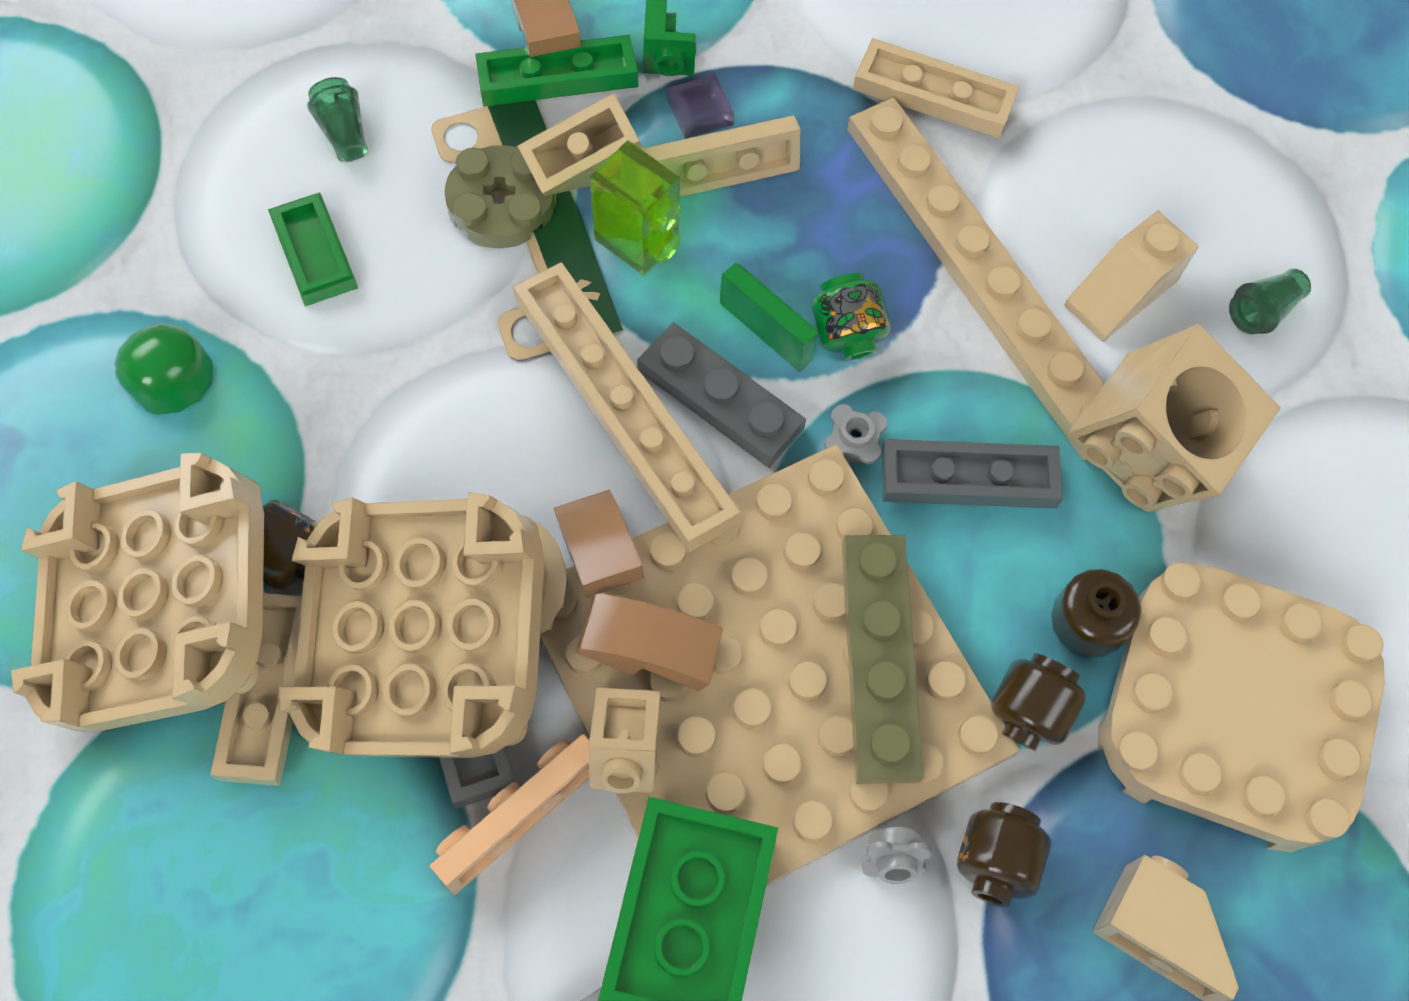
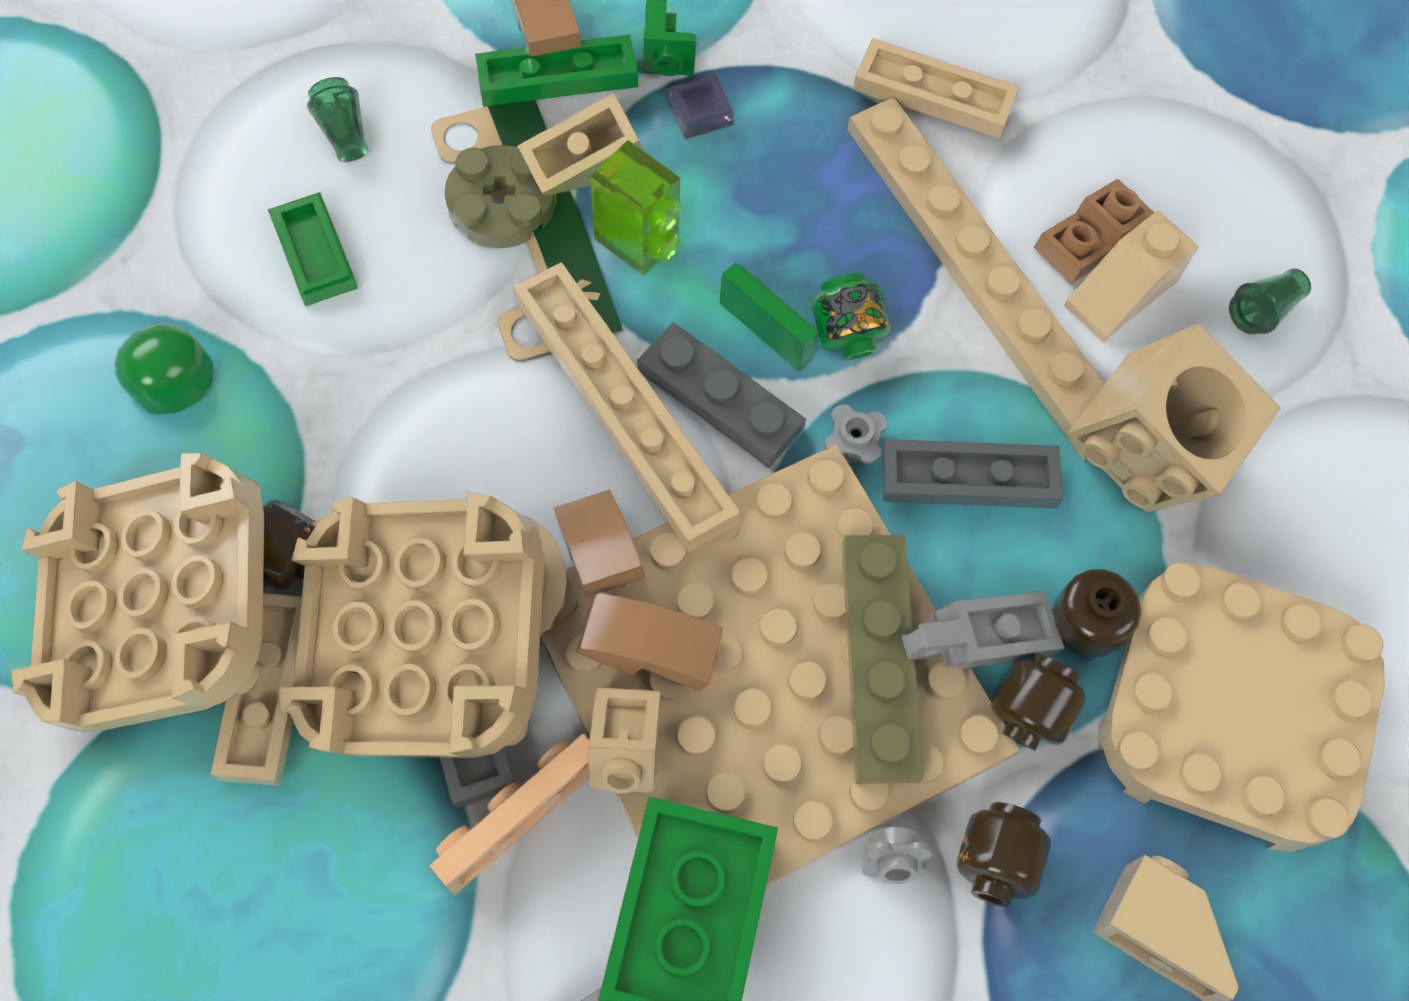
tan plate [638,115,801,204] -> none
none -> light grey hinge [901,591,1065,669]
none -> medium nougat slope [1033,179,1155,284]

